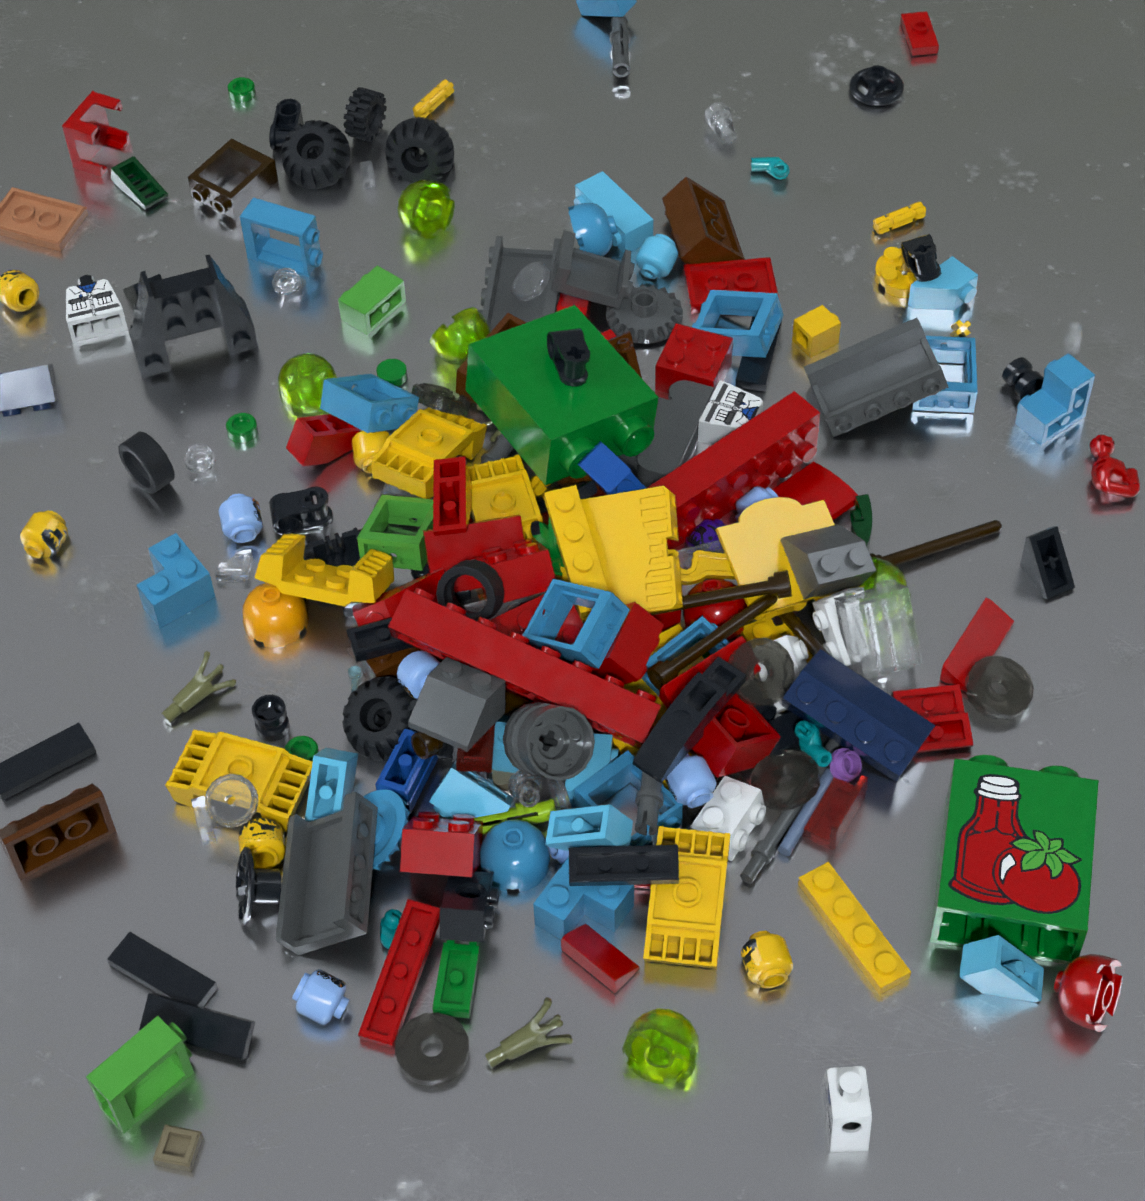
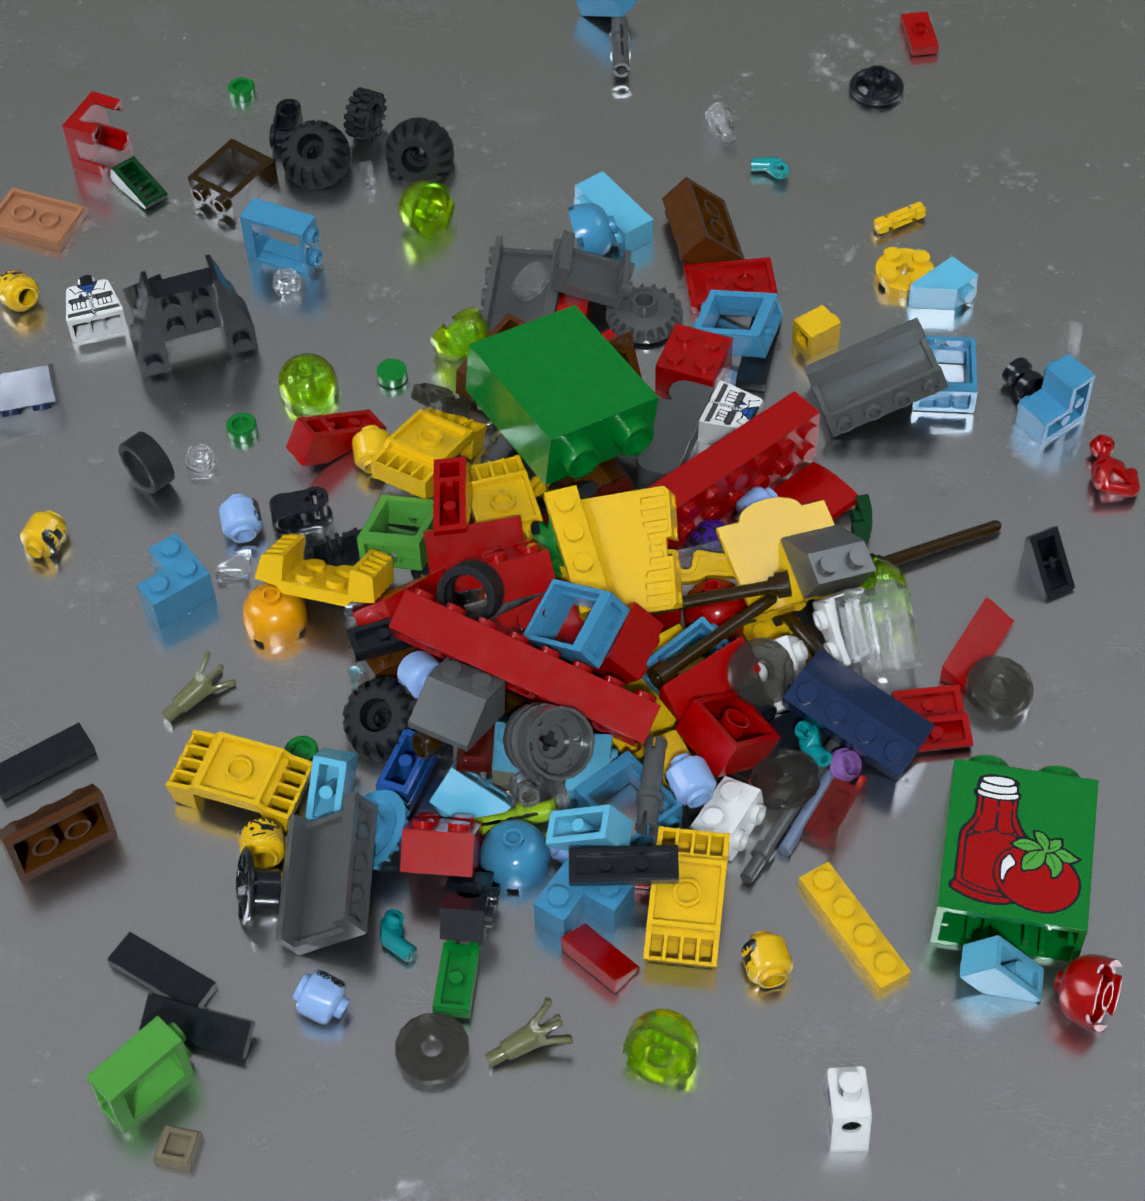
clear plate [191,796,220,846] -> none
clear piece [204,774,259,828] -> none
black wheel [252,694,290,741] -> none
dark azure window [320,374,419,433] -> none
bright green brick [338,265,406,336] -> none
red tile [358,899,440,1049] -> none
yellow axle [412,79,454,118] -> none
black piece [547,328,590,387] -> none
blue slope [577,441,646,495] -> none
black slope [633,657,746,783] -> none
medium azure head [636,234,678,279] -> none
black piece [901,234,942,282] -> none
yellow axle [950,320,971,337] -> none

